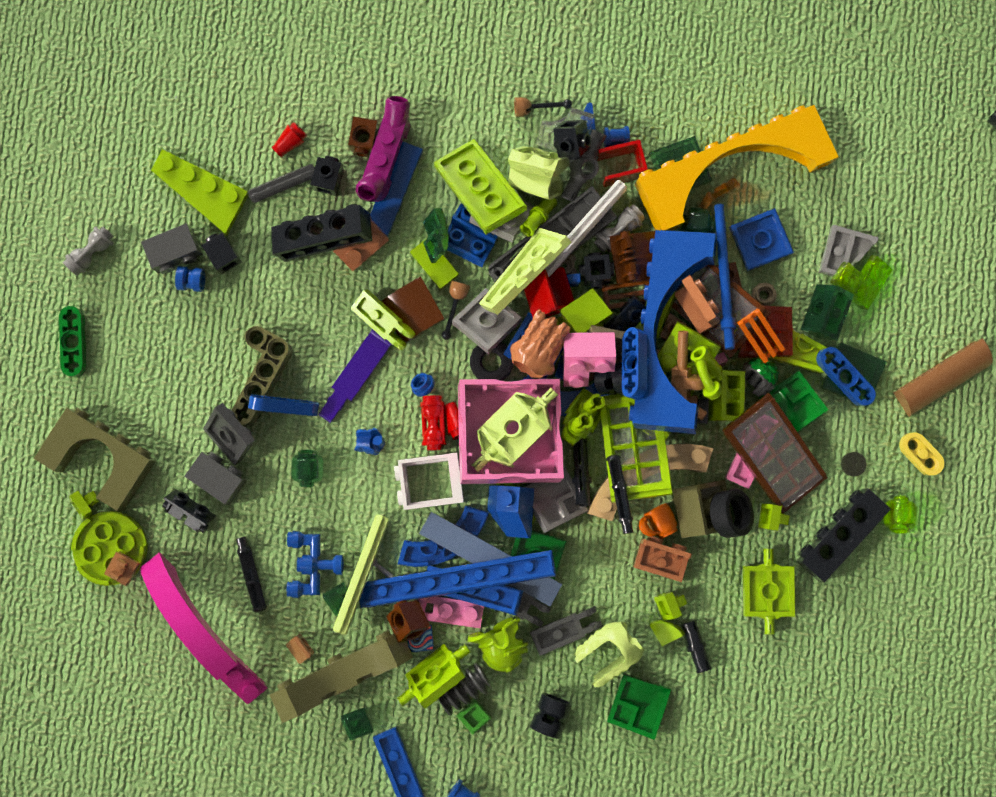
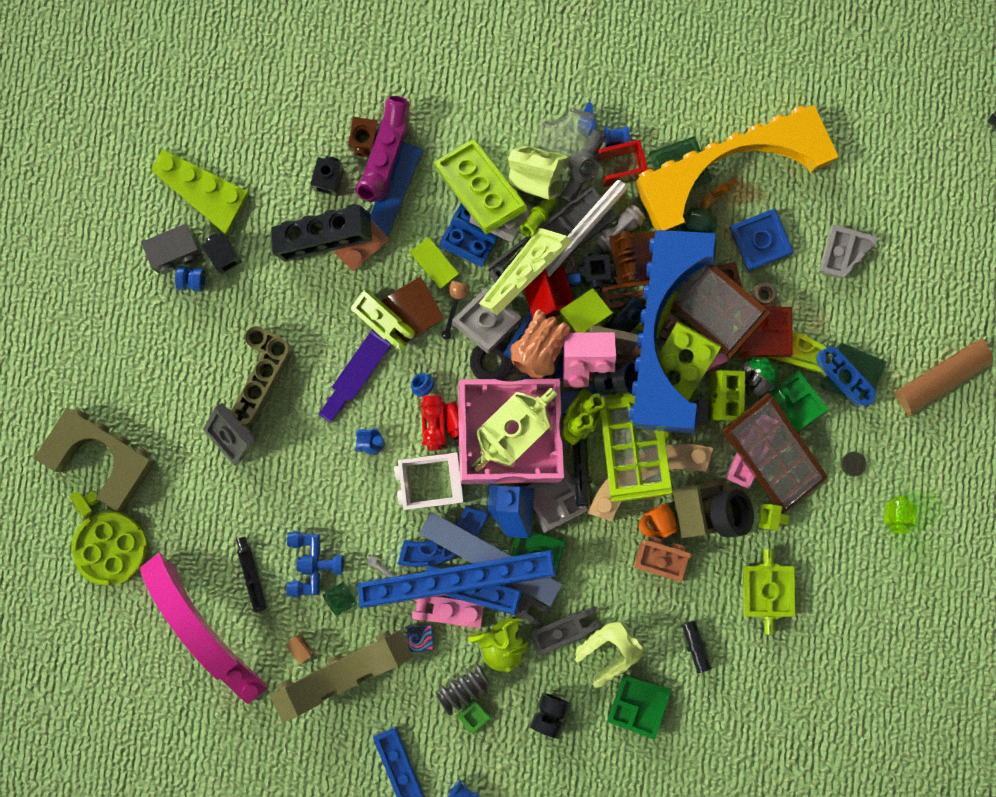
green beam [59,306,86,377] -> none
light grey piece [63,226,114,276] -> none
medium nougat tile [104,552,141,586] -> none
black hinge [162,489,216,534] -> none
dark grey brick [184,451,247,505] -> none
dark grey axle [248,164,315,203] -> none
blue beam [248,395,319,416] -> none
red cone [272,122,307,158] -> none
clear green head [291,450,323,487] -> none
yellowish green axle [333,515,389,635] -> none
clear green tile [341,707,374,741] -> none
reddish brown brick [386,600,430,643] -> none
lime plate [397,644,471,709] -> none
clear green slope [423,208,448,263] -> none
hinge [514,97,572,117] -> none
black brick [553,120,591,160] -> none
black piece [606,454,633,534] -> none
blue beam [622,327,647,400] -> none
lime tile [649,620,685,646] -> none
lime tile [654,592,687,620] -> none
medium nougat piece [671,331,707,420] -> none
nougat bracket [674,275,720,334] -> none
lime plant [691,346,724,400] -> none
blue bar [714,204,736,350] -> none
orange tile [737,308,785,364] -> none
black brick [797,488,891,583] -> none
clear green brick [801,284,854,341] -> none
clear neon green plate [830,255,893,310] -> none
light yellow plate [899,432,944,476] -> none

